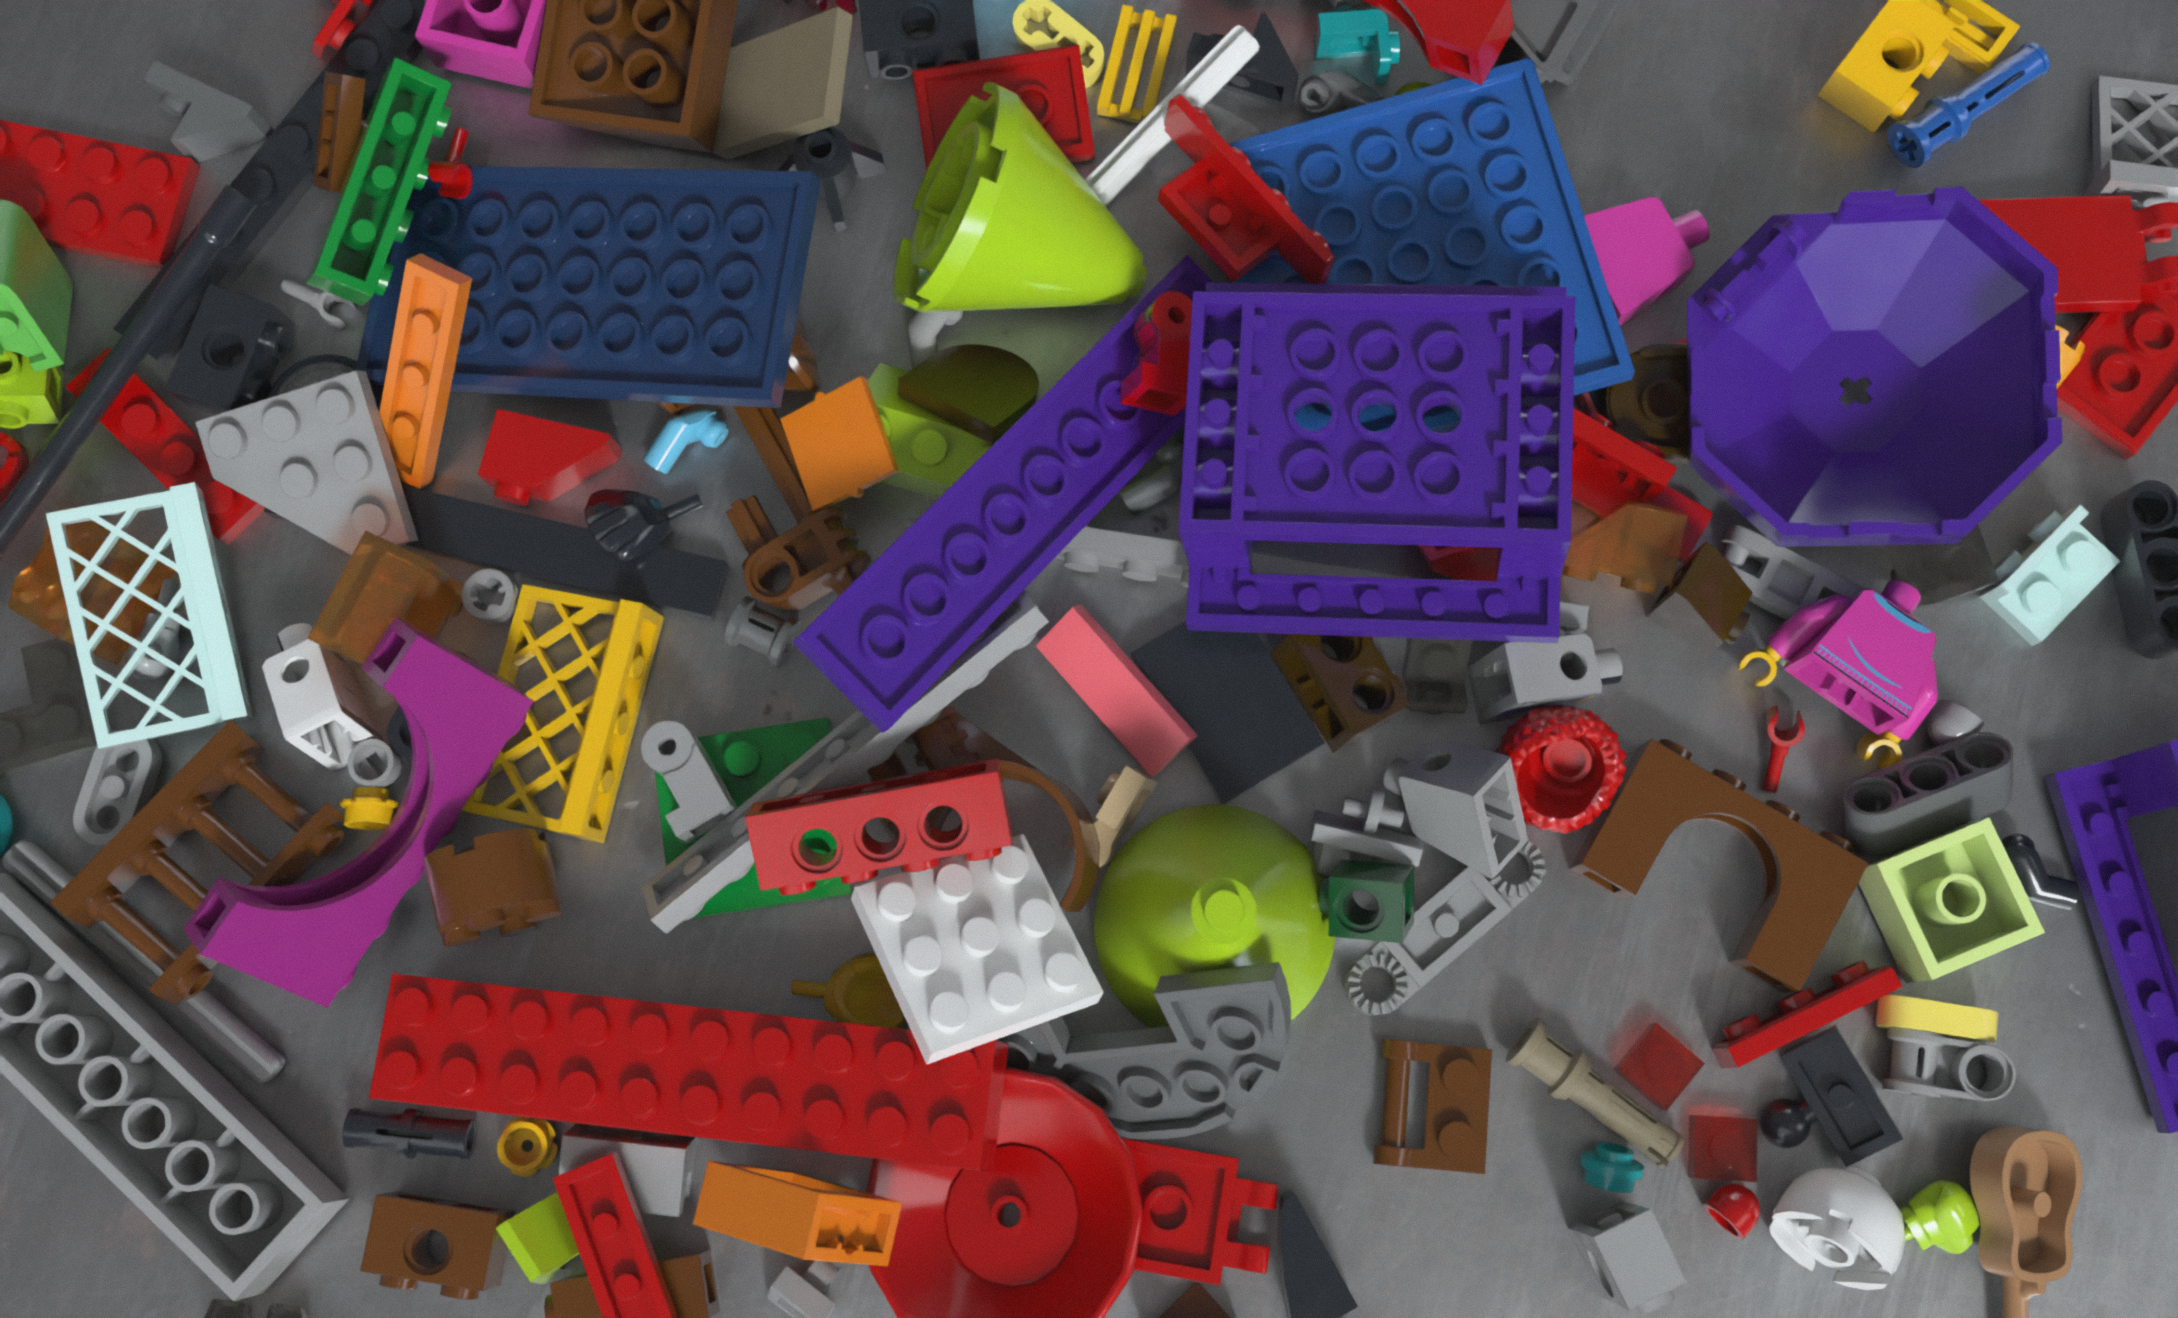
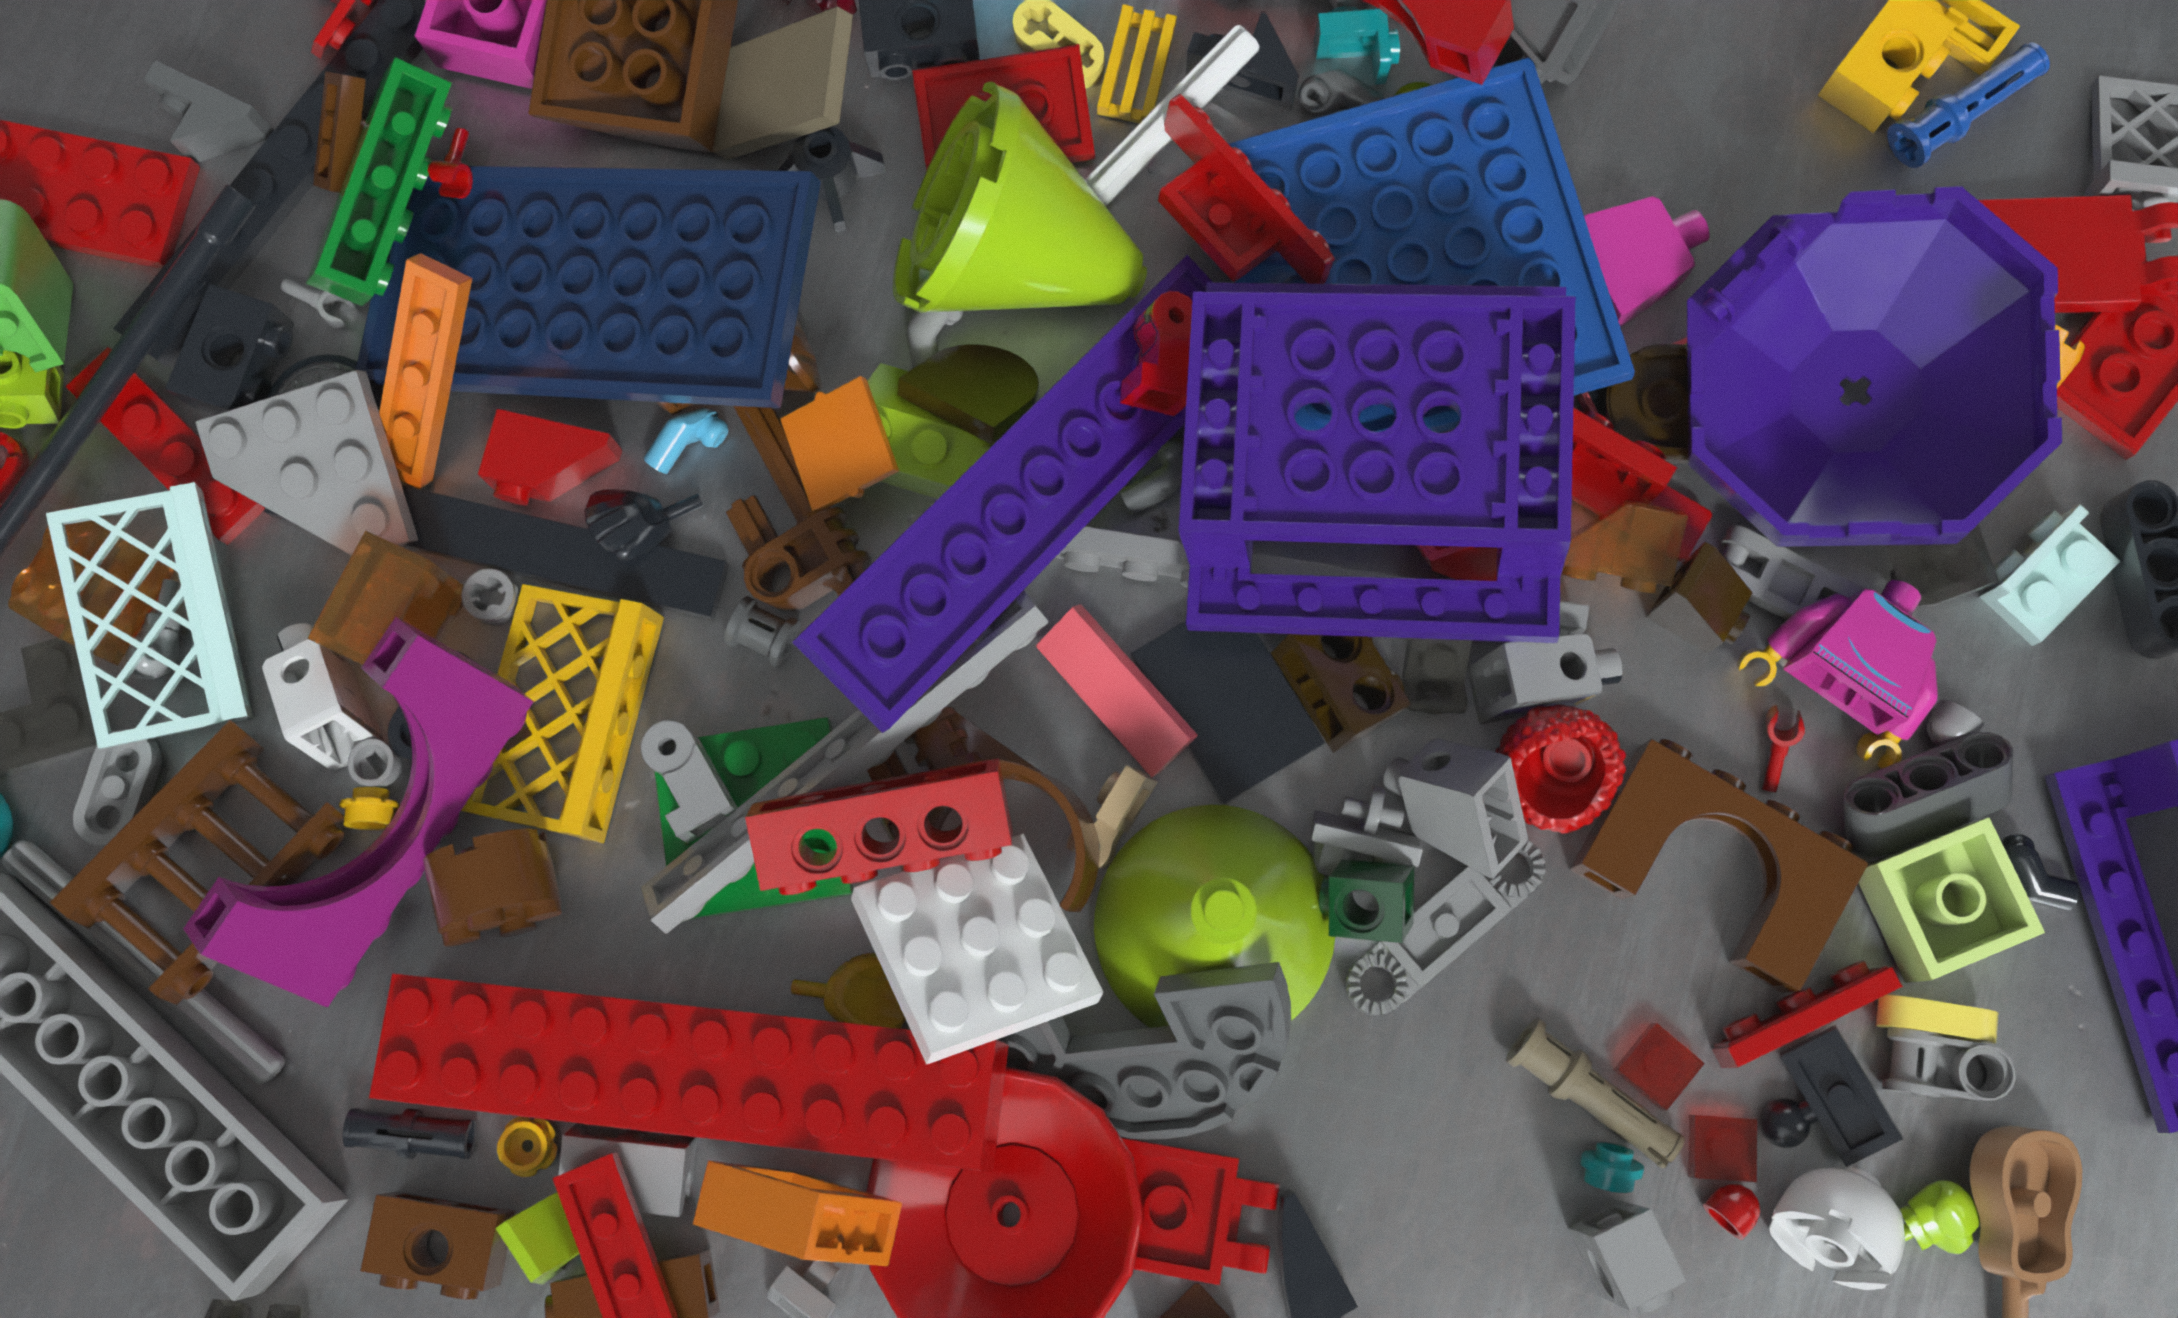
reddish brown plate [1373,1039,1492,1174] -> none

